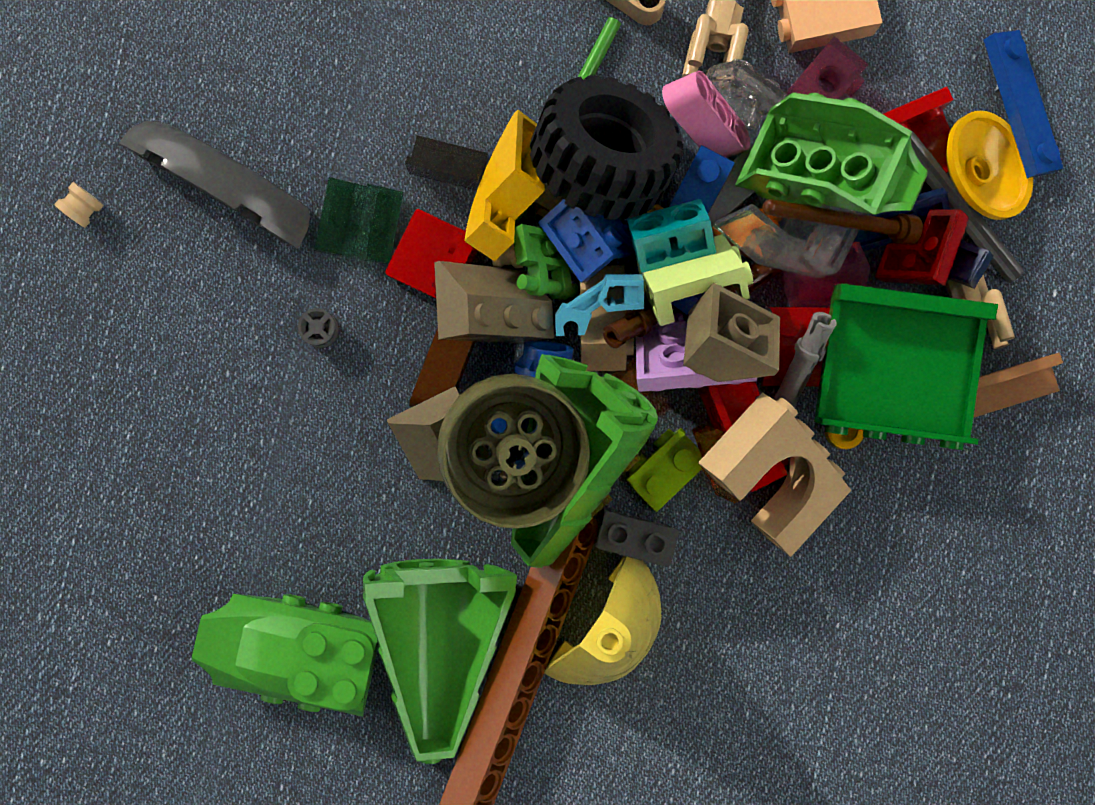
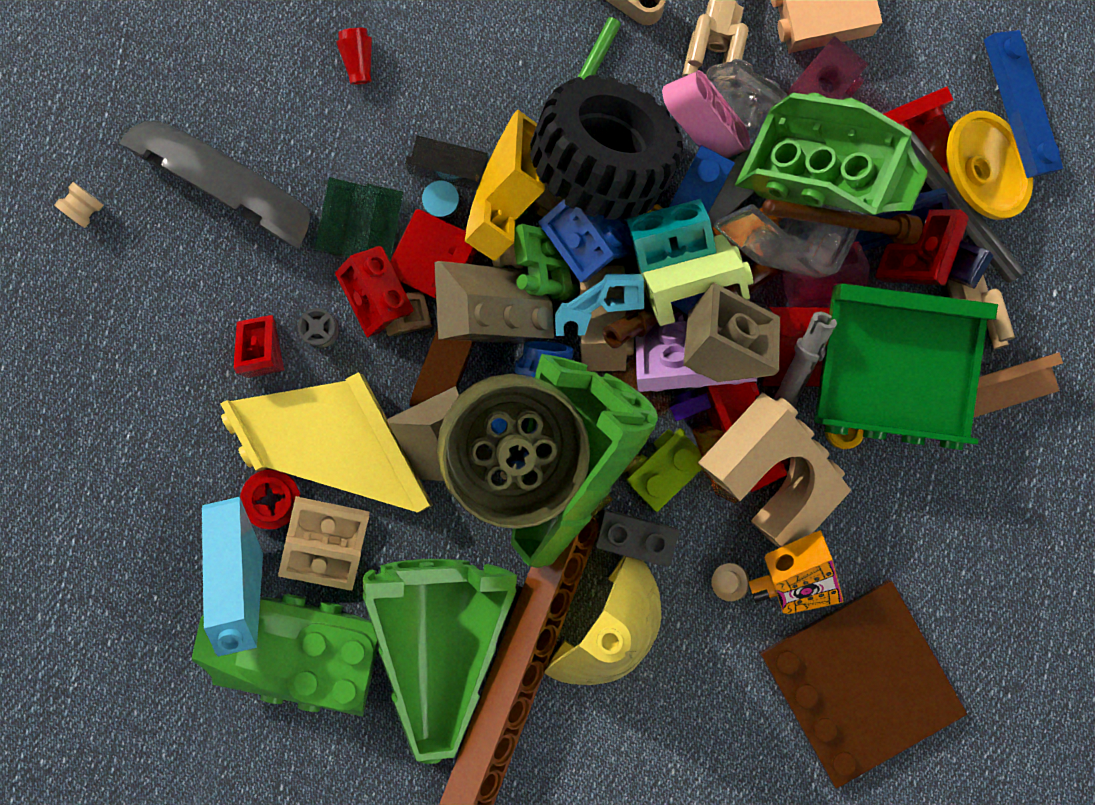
none -> medium azure slope [202,497,263,657]
none -> light yellow piece [221,372,433,513]
none -> red slope [233,315,285,378]
none -> red gear [240,469,301,529]
none -> tan slope [278,496,370,591]
none -> red bracket [335,246,414,338]
none -> red cone [336,27,372,85]
none -> tan slope [386,292,432,336]
none -> medium azure tile [422,180,460,219]
none -> dark purple plate [669,390,712,423]
none -> tan plate [712,563,749,601]
none -> light orange torso [748,530,844,614]
none -> reddish brown plate [759,580,968,789]

